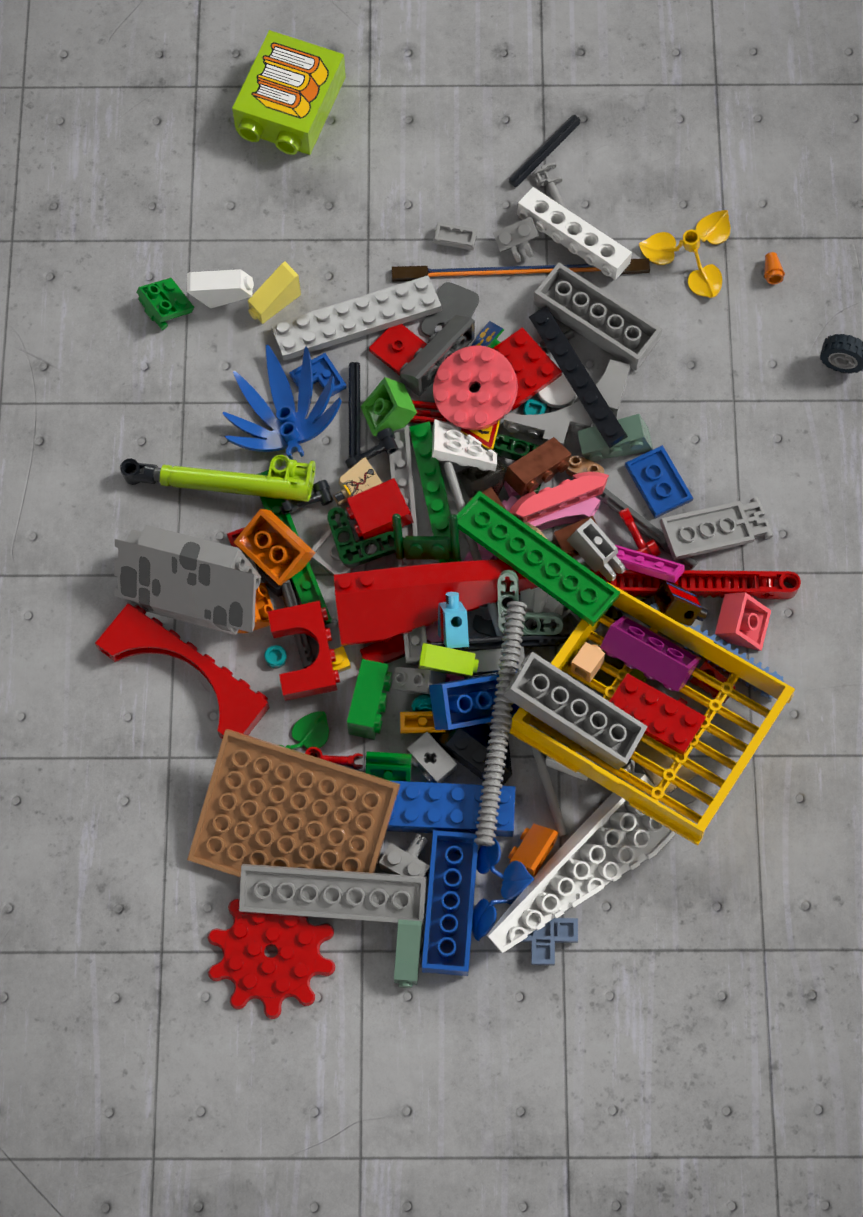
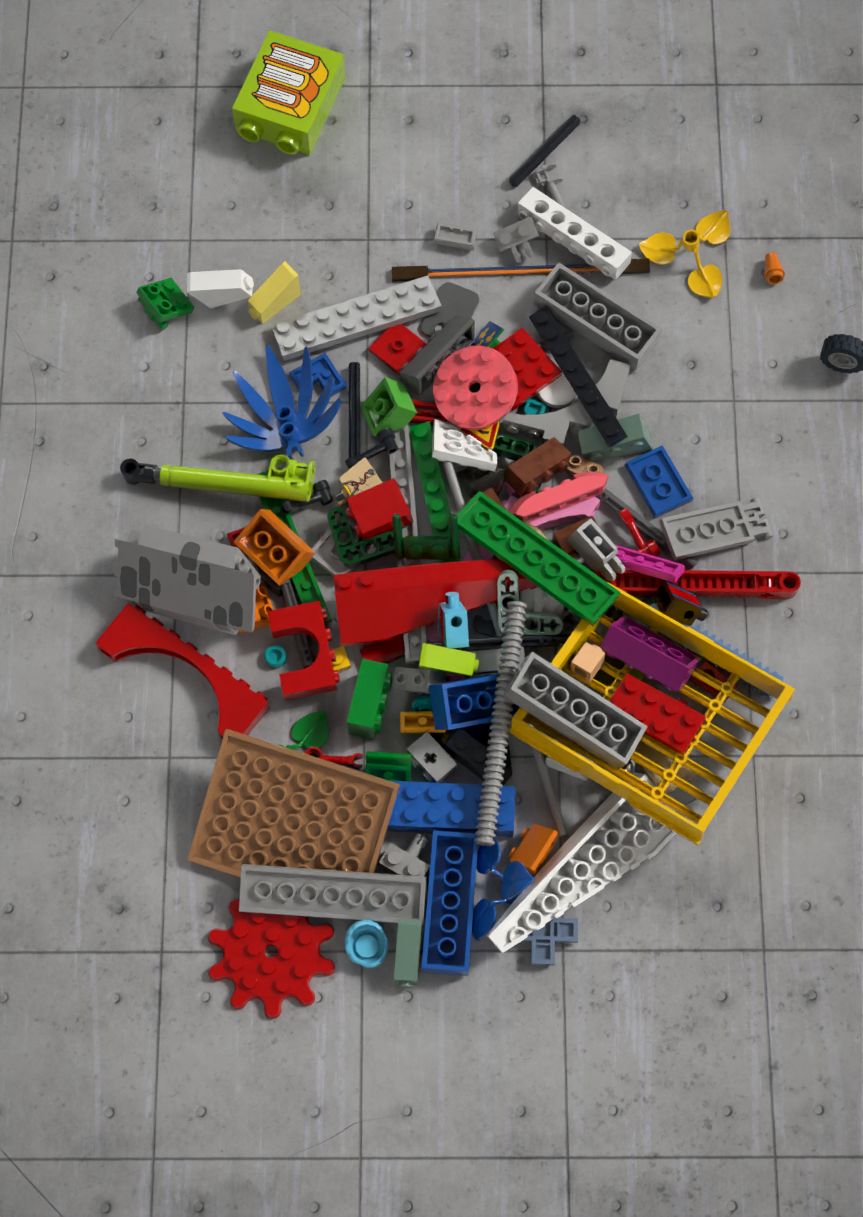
coral slope [715,592,771,651] -> none
none -> medium azure piece [344,920,388,968]

